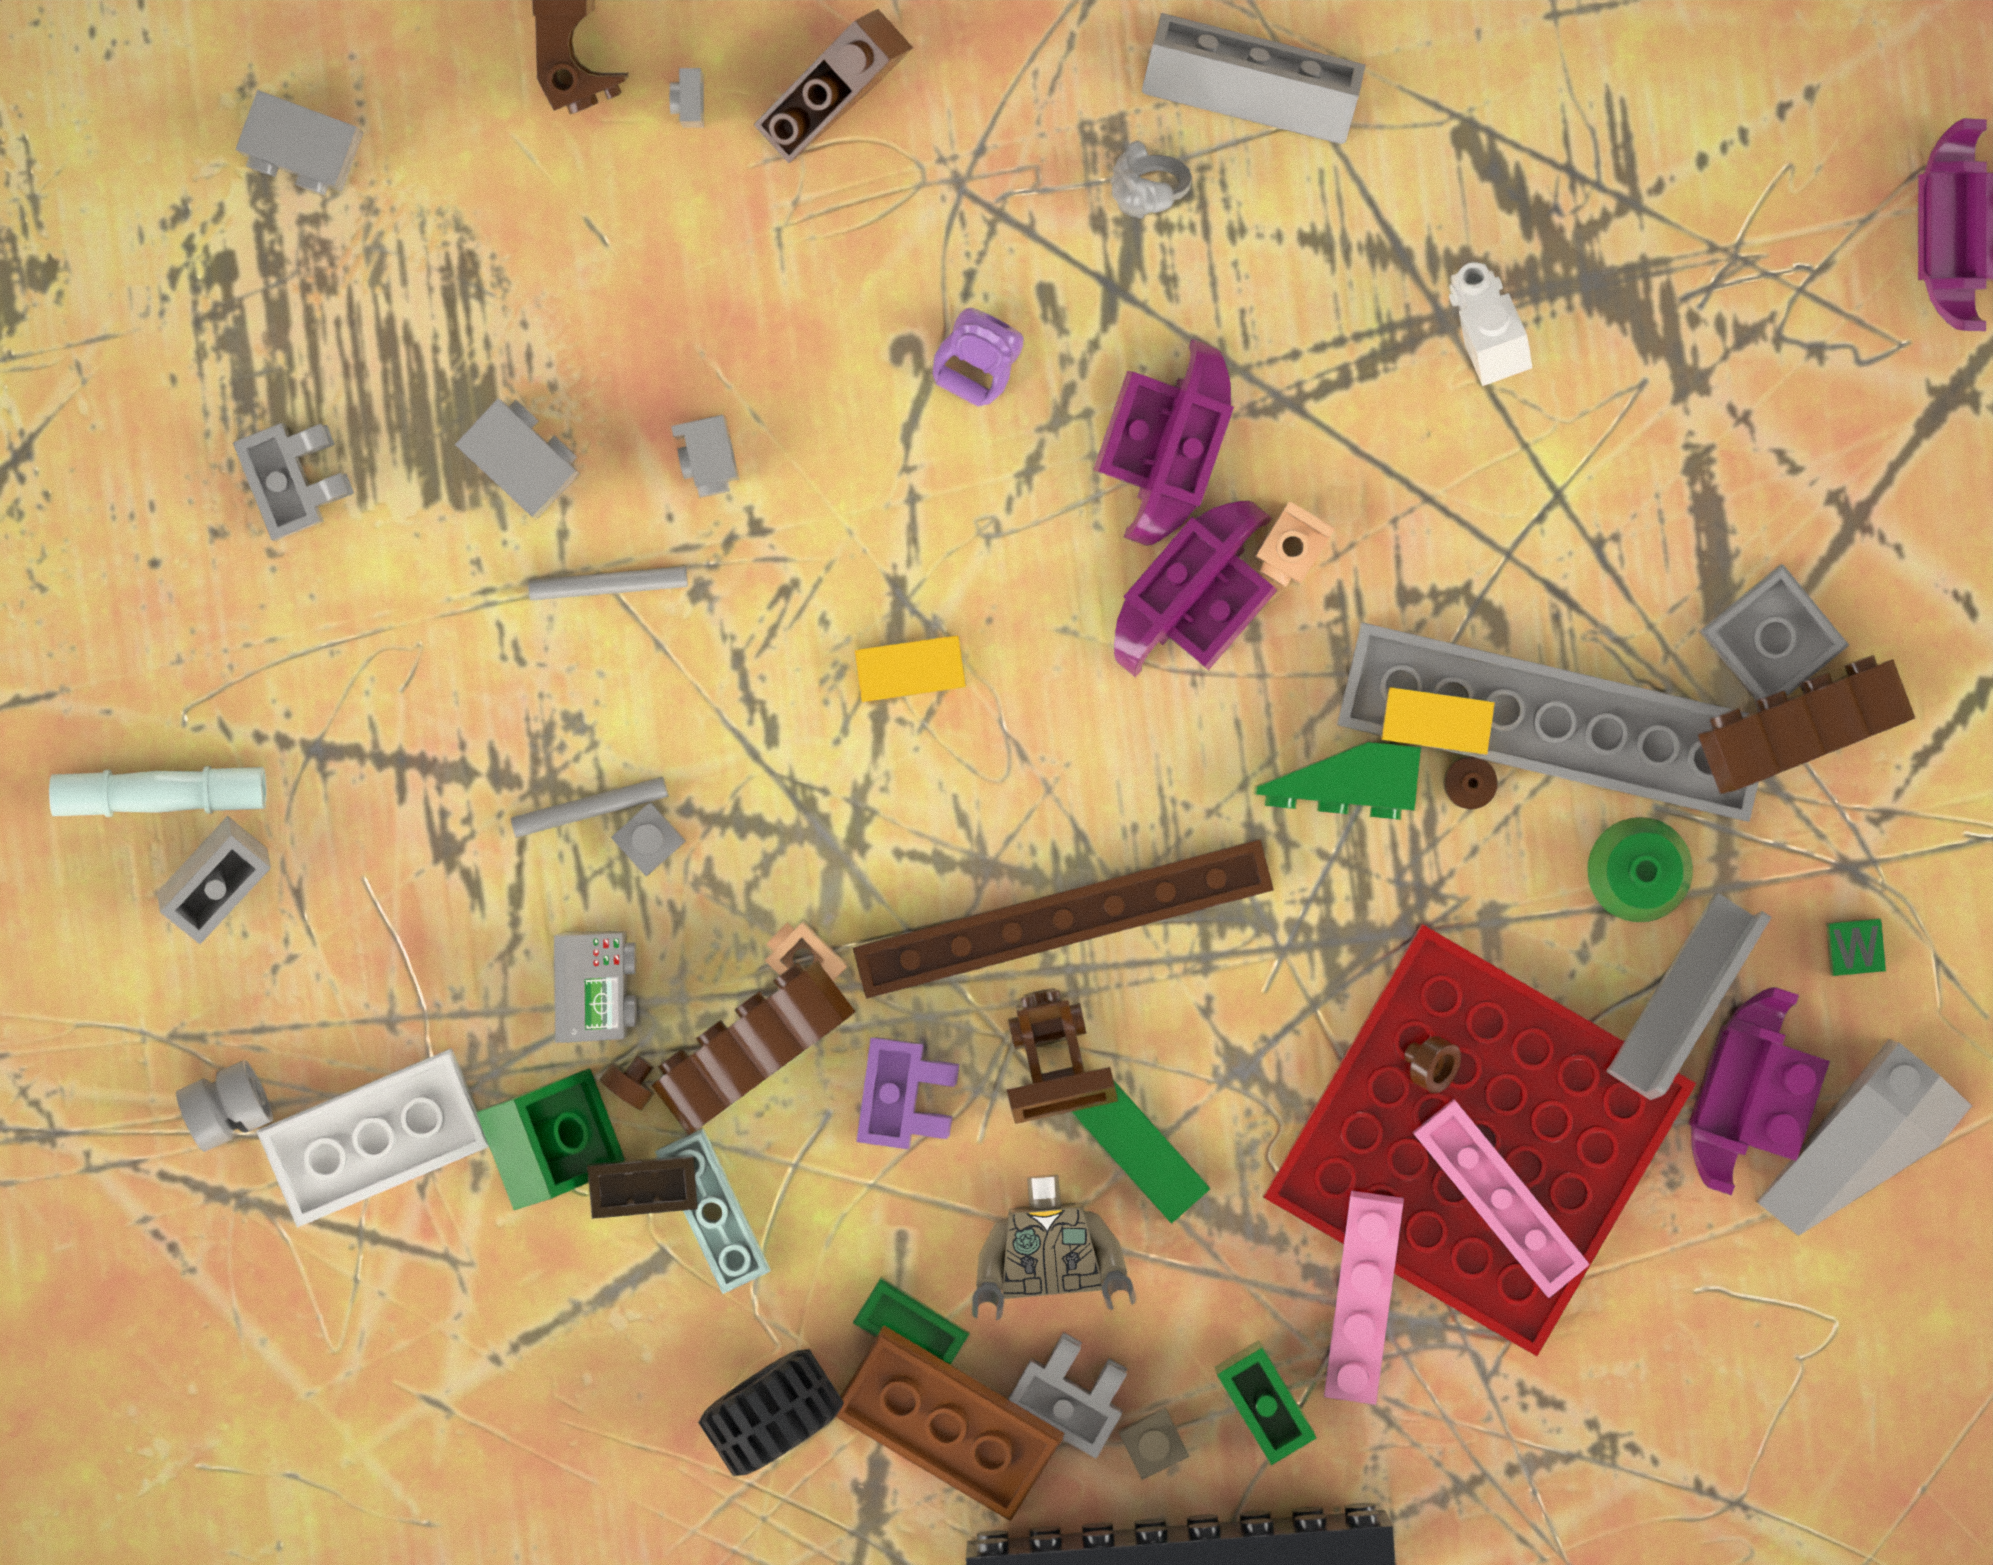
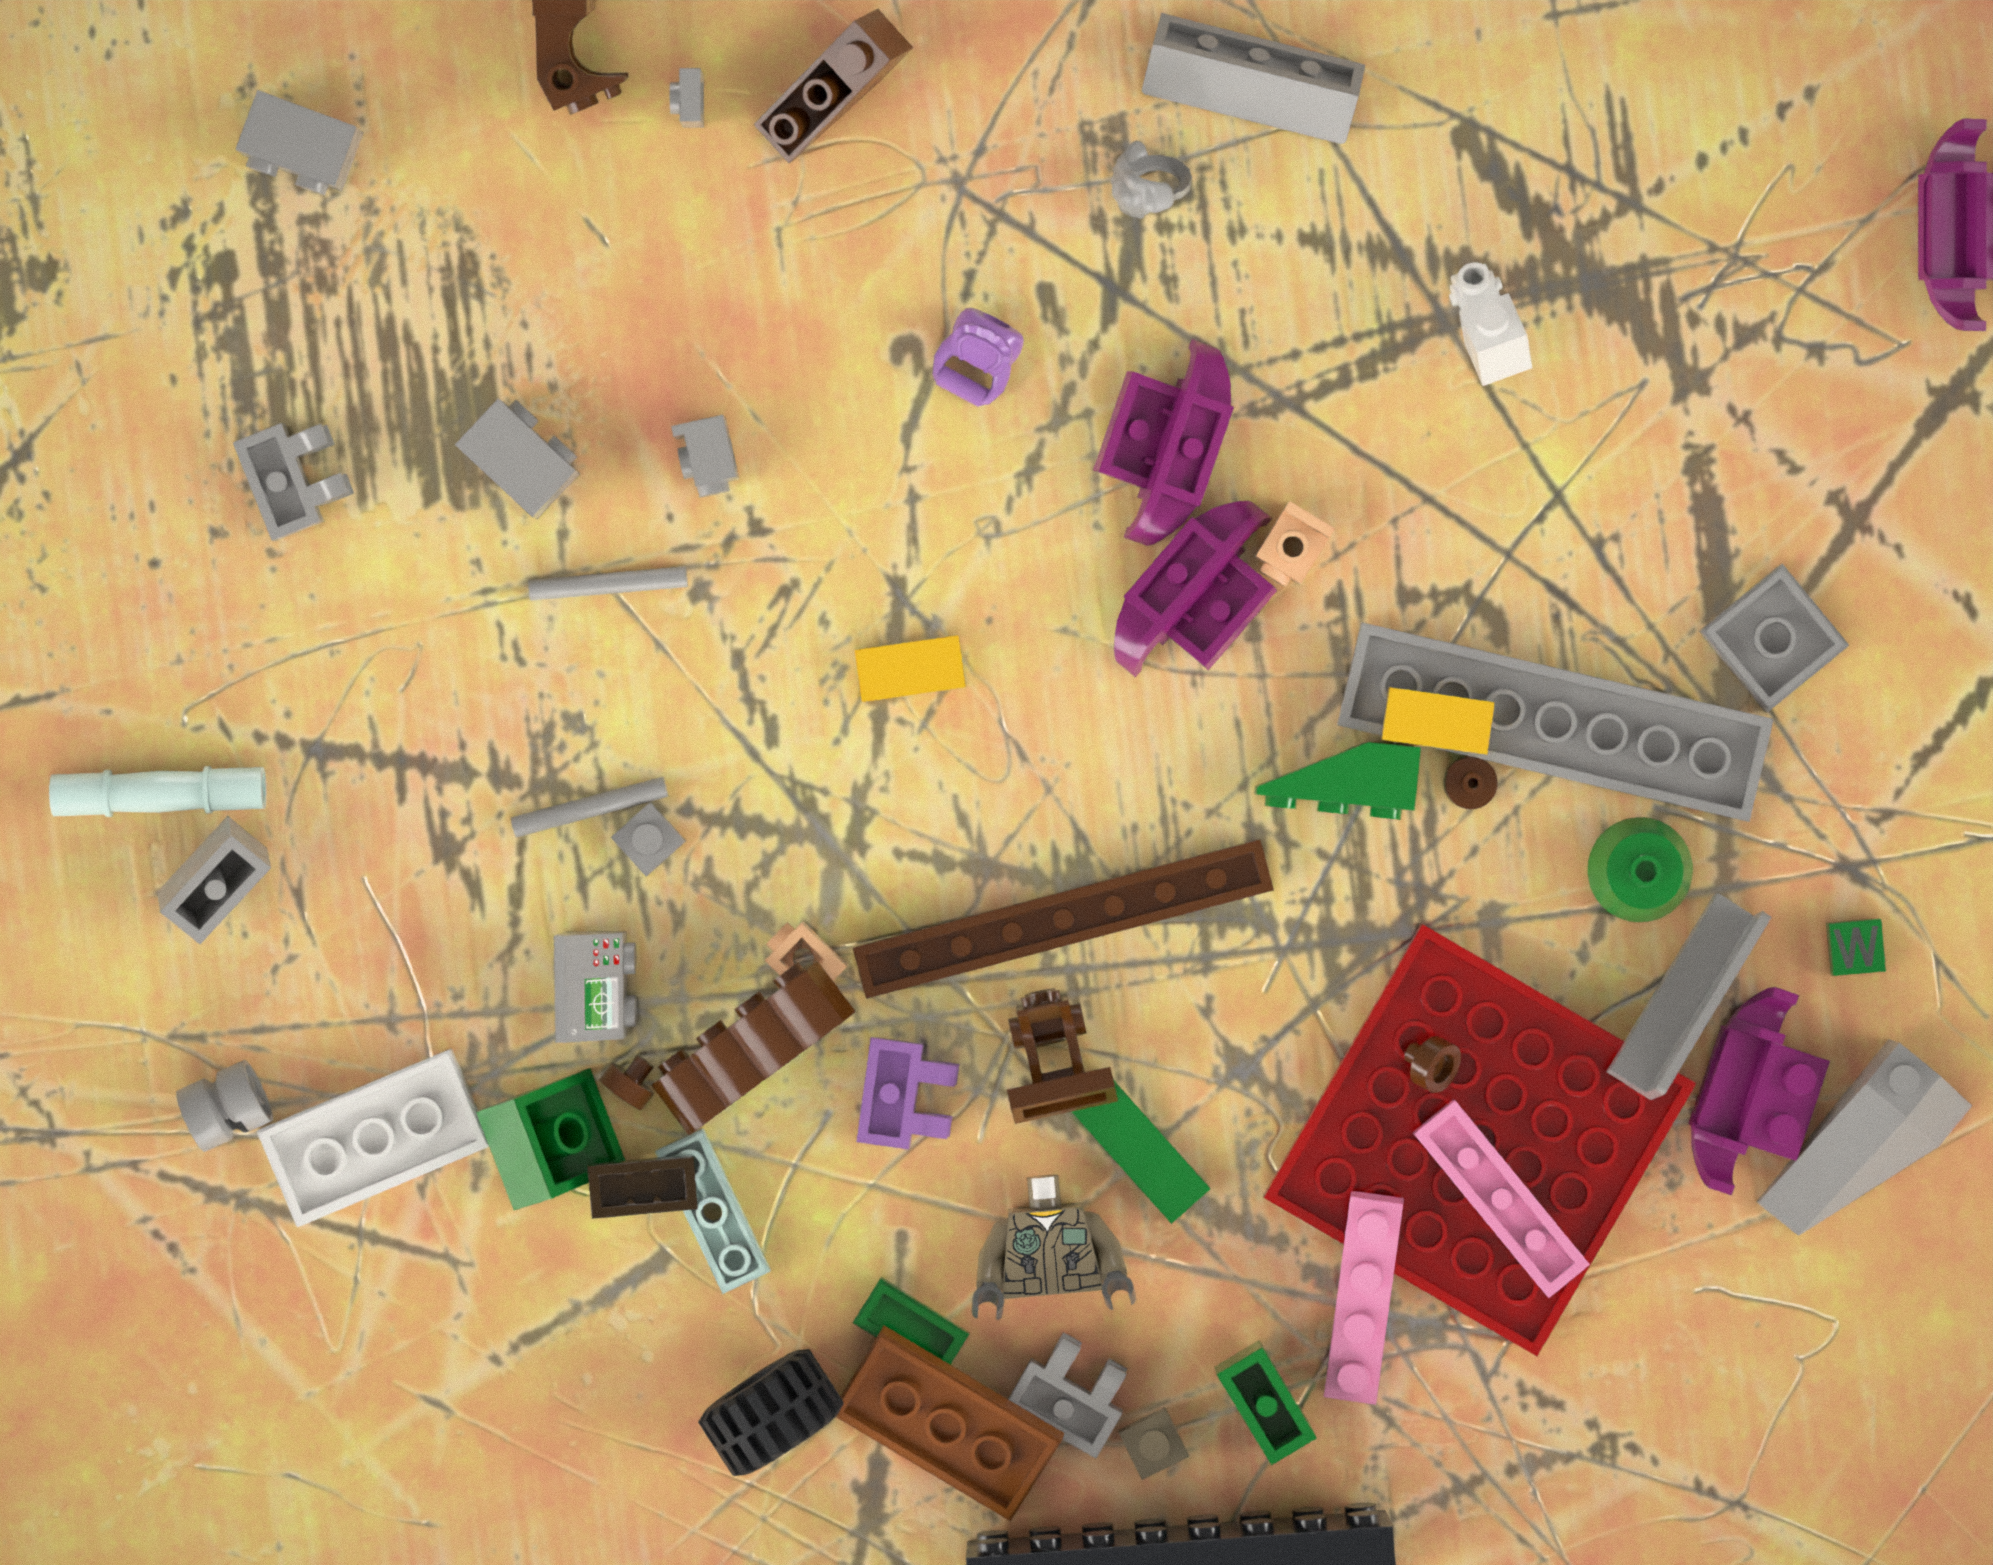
reddish brown brick [1698,655,1915,794] -> none

